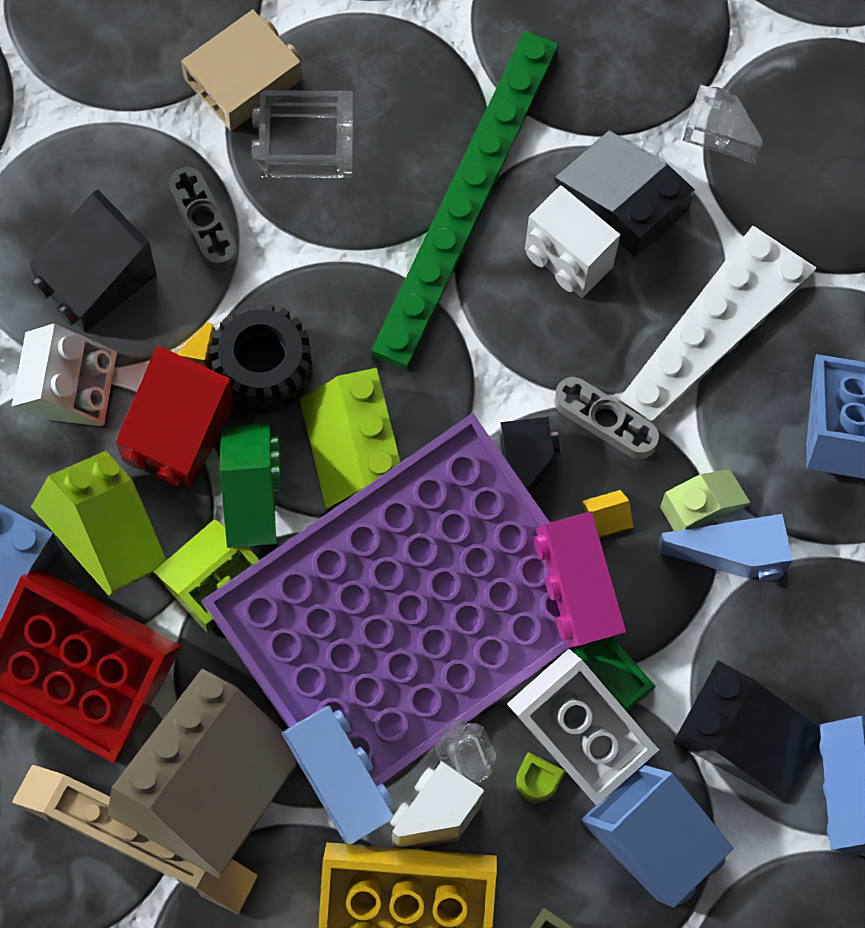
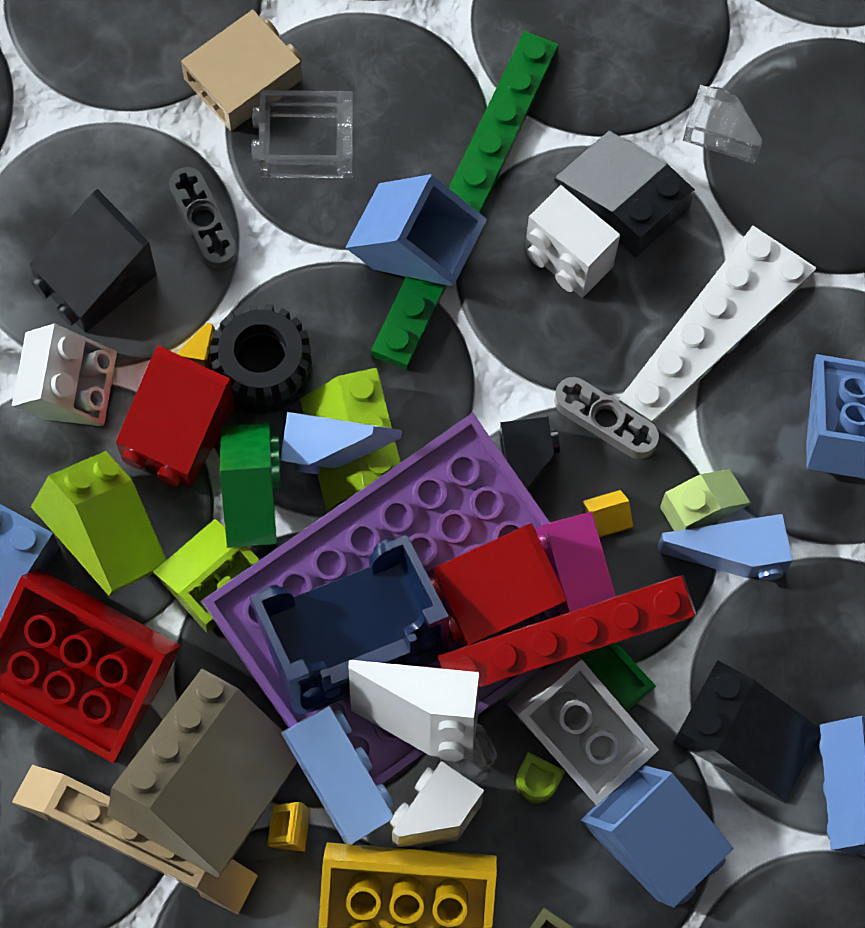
none -> dark blue windscreen [250,535,450,714]
none -> yellow slope [267,802,311,852]
none -> light blue slope [280,412,402,474]
none -> medium blue slope [345,174,487,286]
none -> white slope [348,660,479,761]
none -> red slope [426,523,567,647]
none -> red brick [438,575,697,687]

